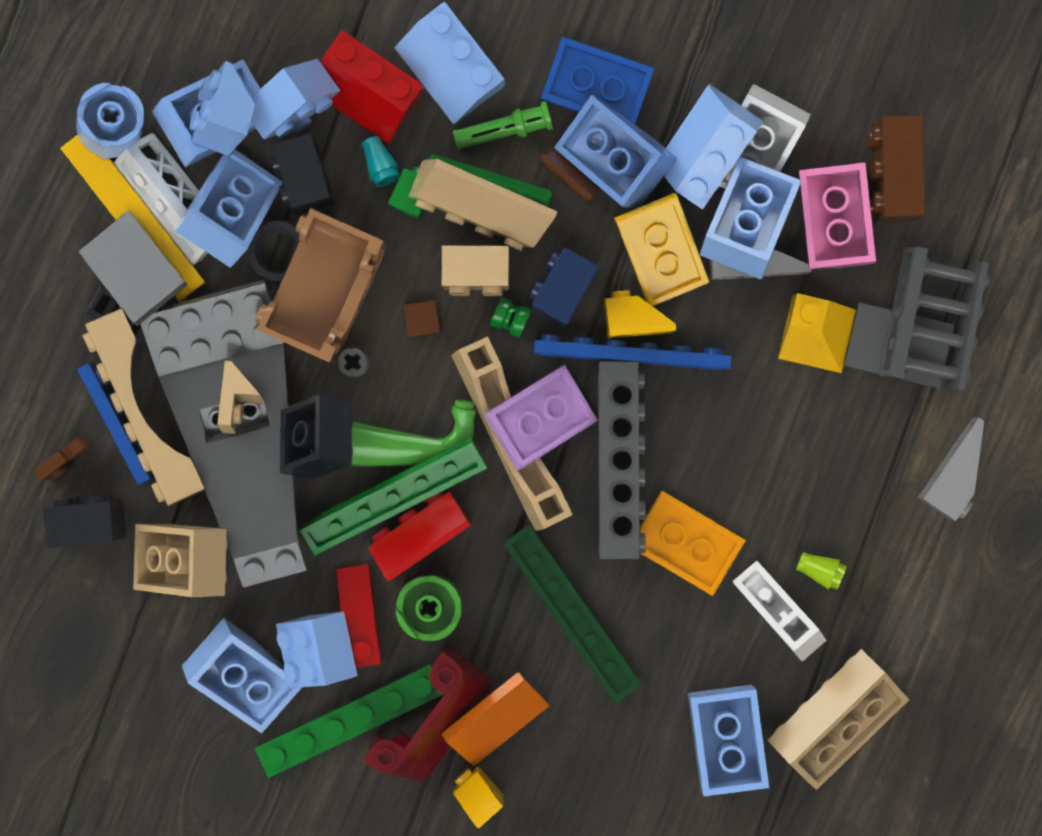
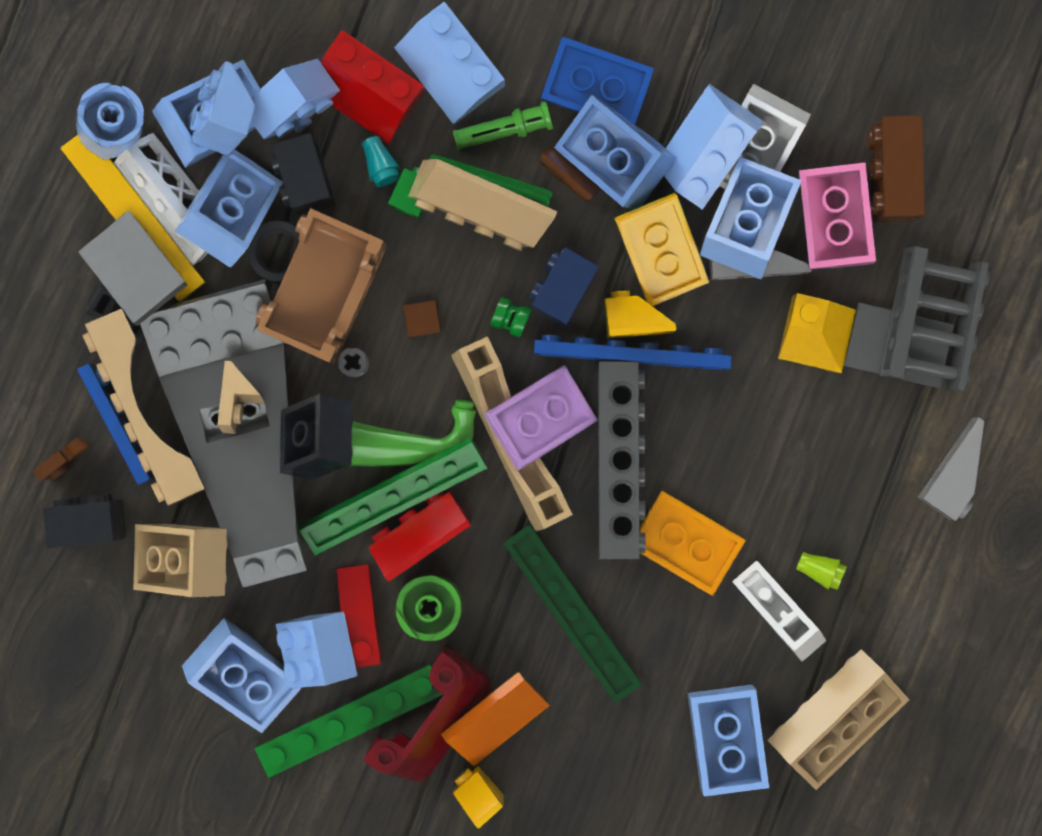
tan brick [442,246,509,296] -> none

